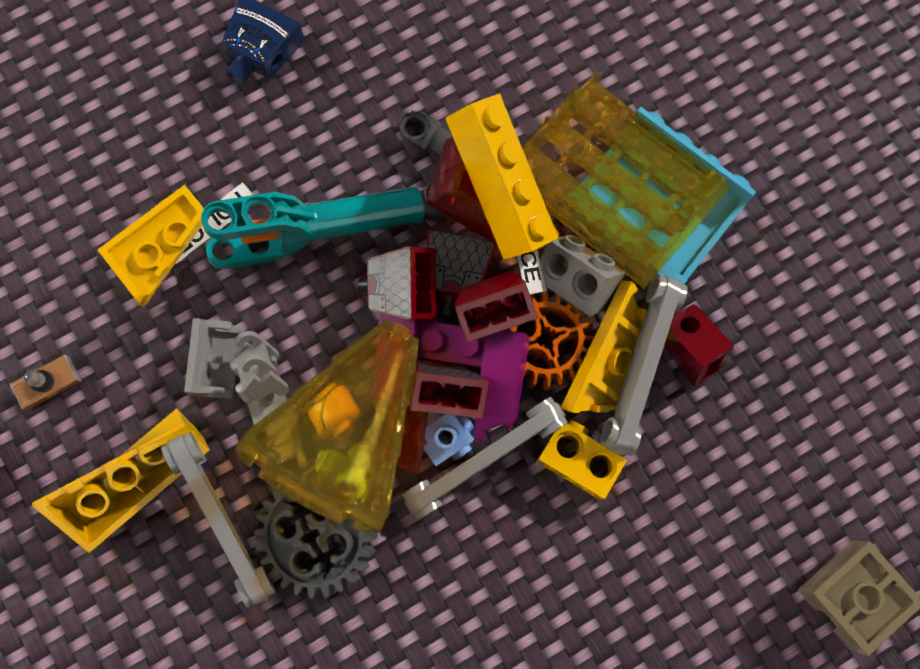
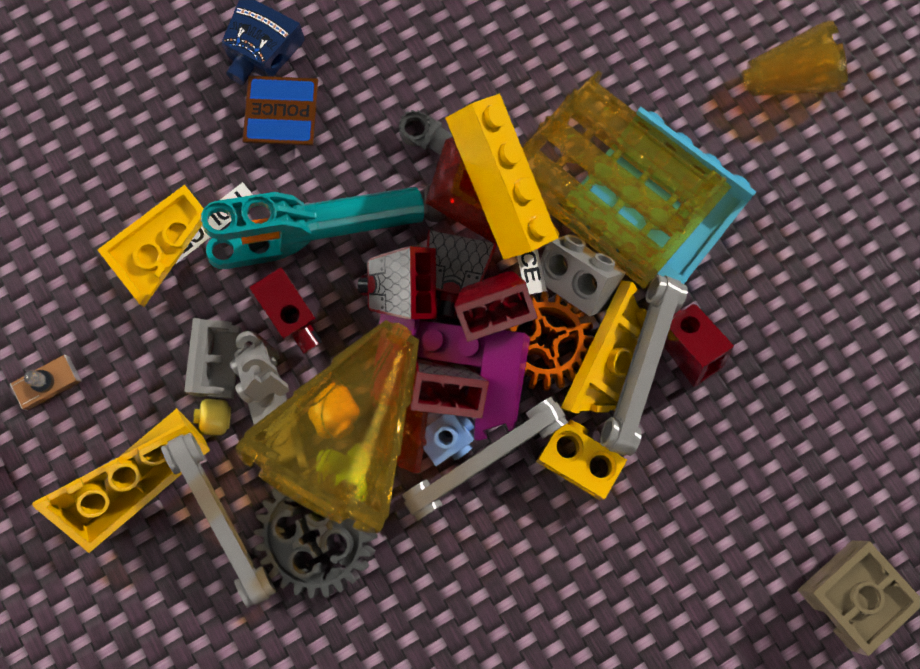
none -> light yellow piece [193,399,231,435]
none -> piece [242,76,319,146]
none -> dark red torso [249,267,322,354]
none -> clear yellow cone [742,20,848,96]

